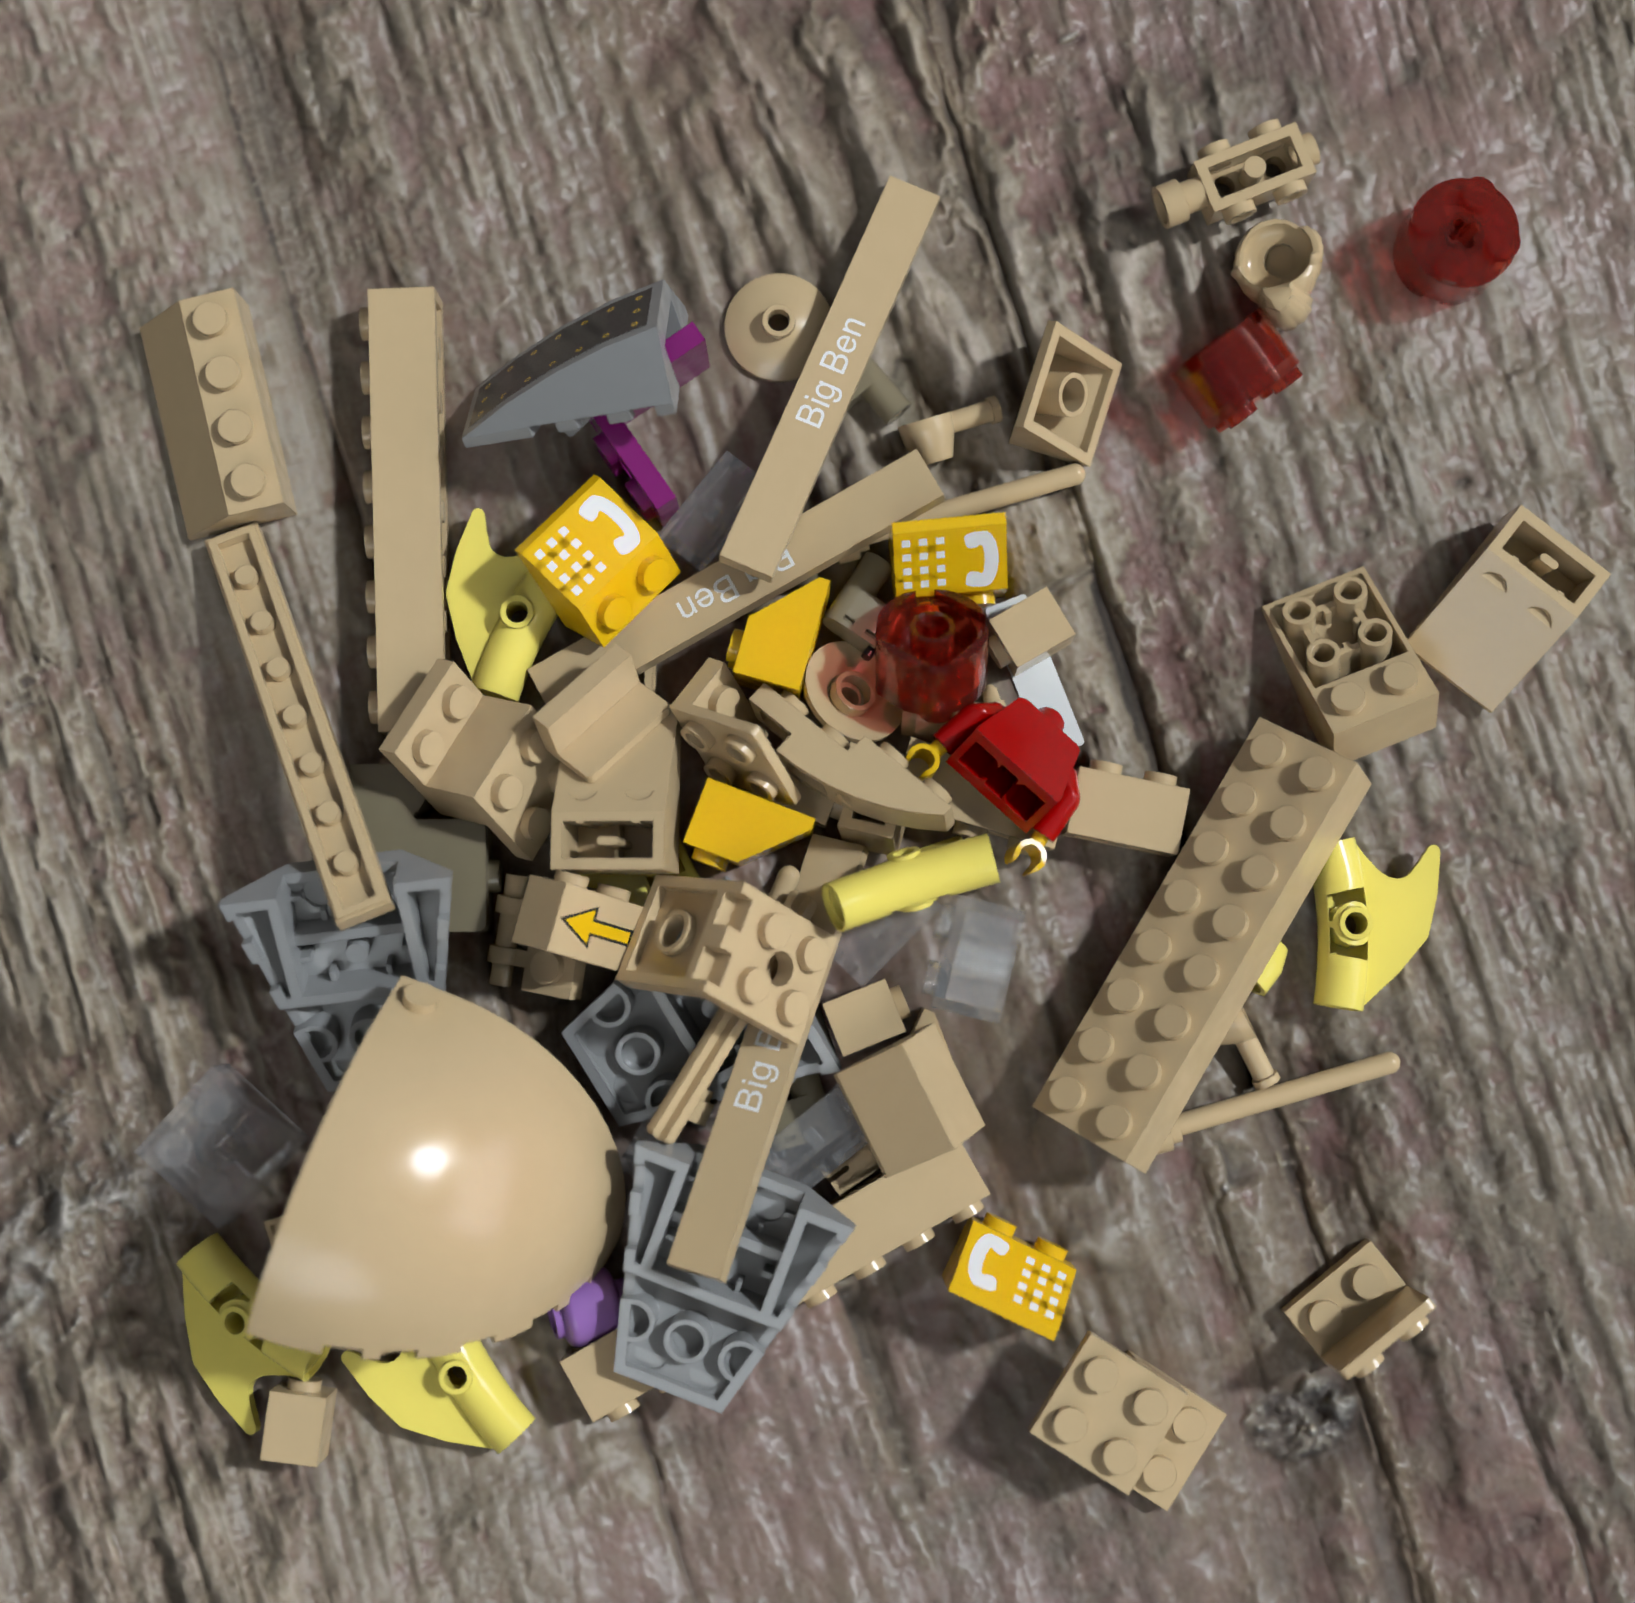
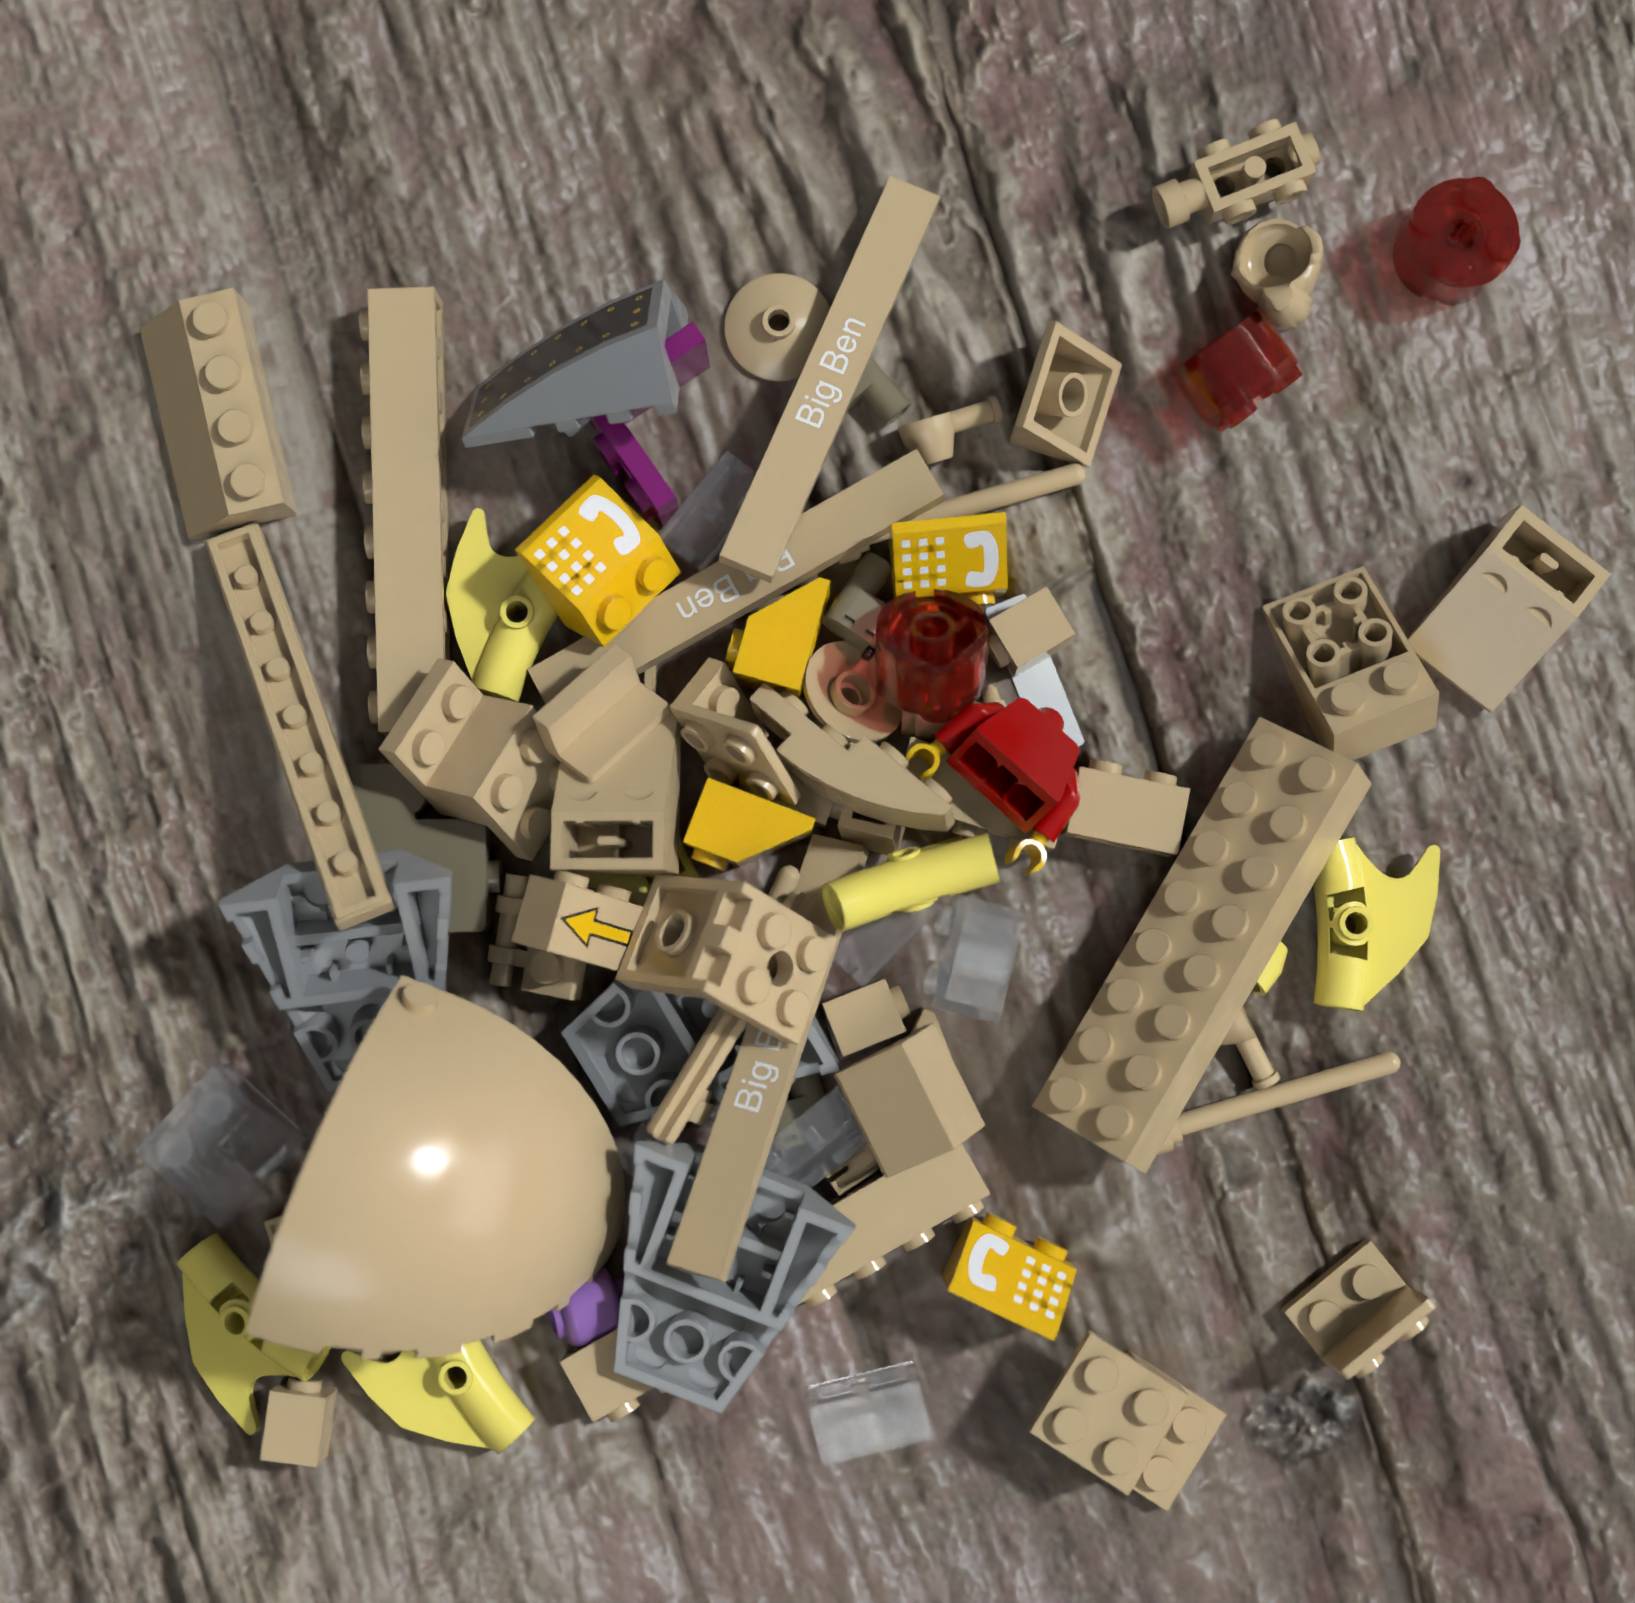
none -> clear hinge [805,1360,933,1466]

